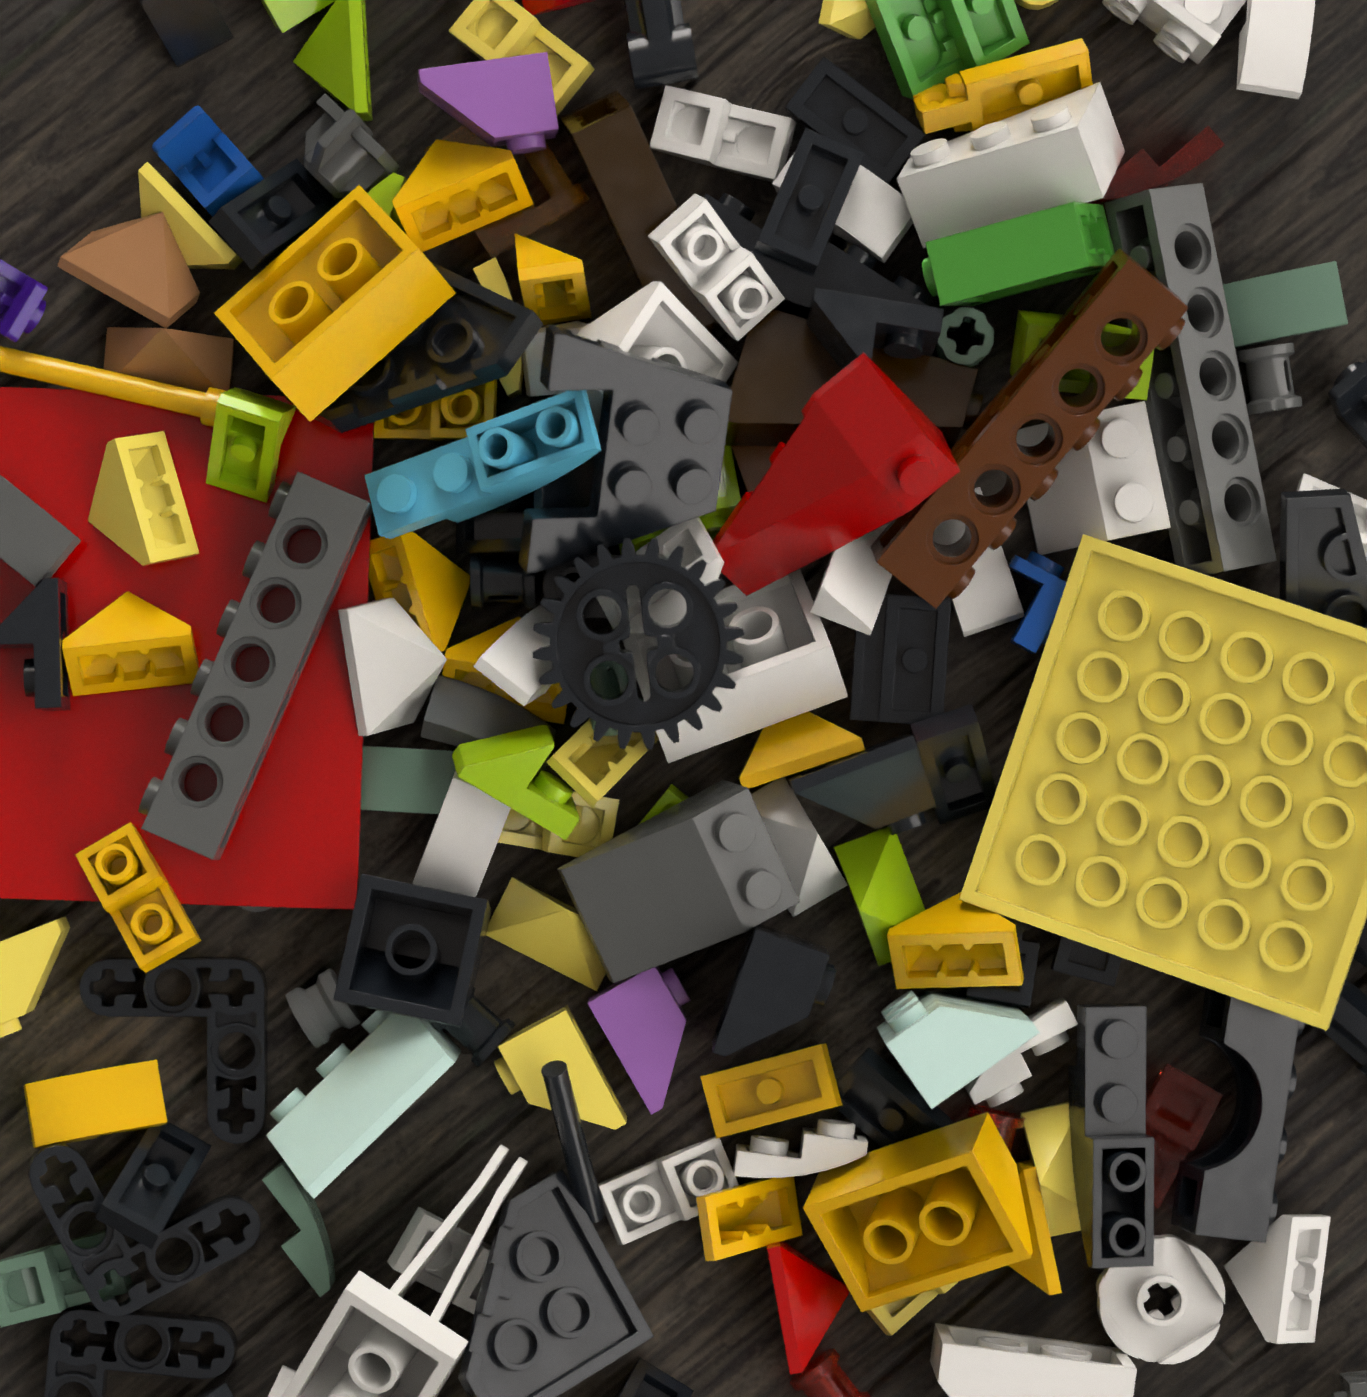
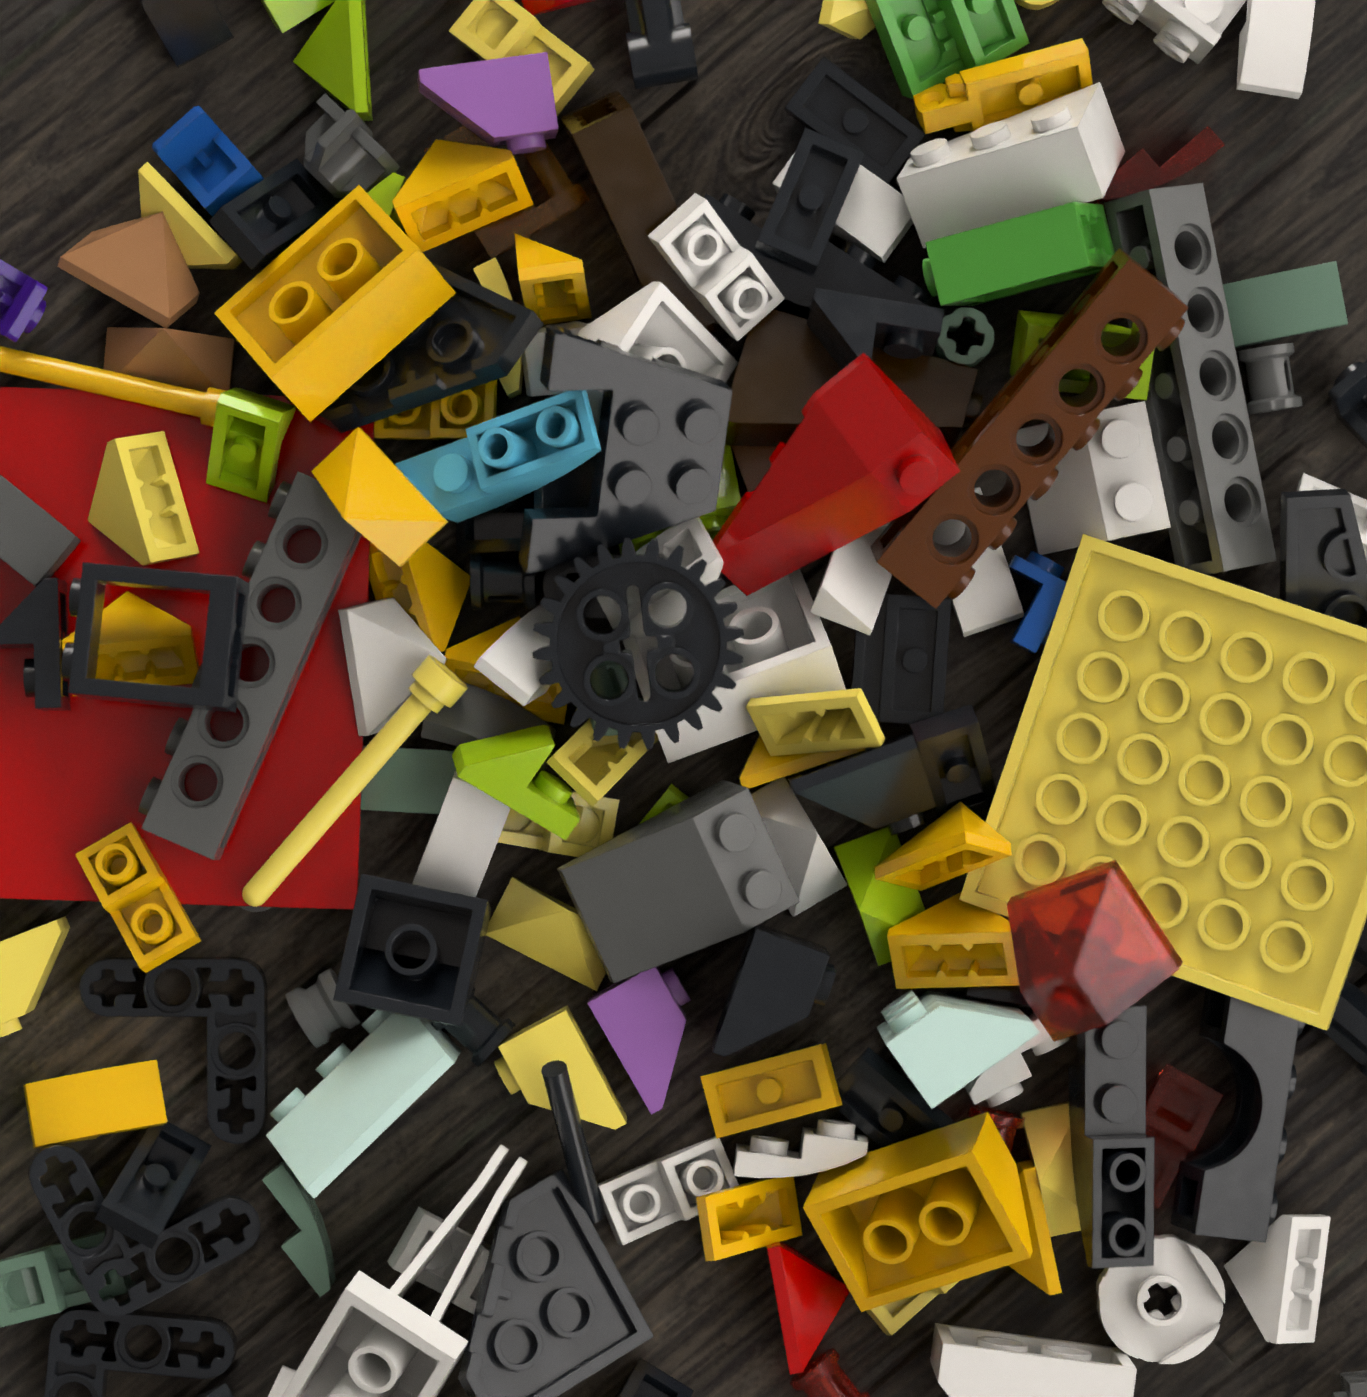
white slope [649,85,796,182] -> none
none -> black window [61,562,250,713]
none -> light yellow piece [242,655,468,907]
none -> yellow slope [311,427,448,567]
none -> light yellow slope [746,688,886,756]
none -> yellow slope [874,801,1012,891]
none -> clear red slope [1007,860,1183,1042]

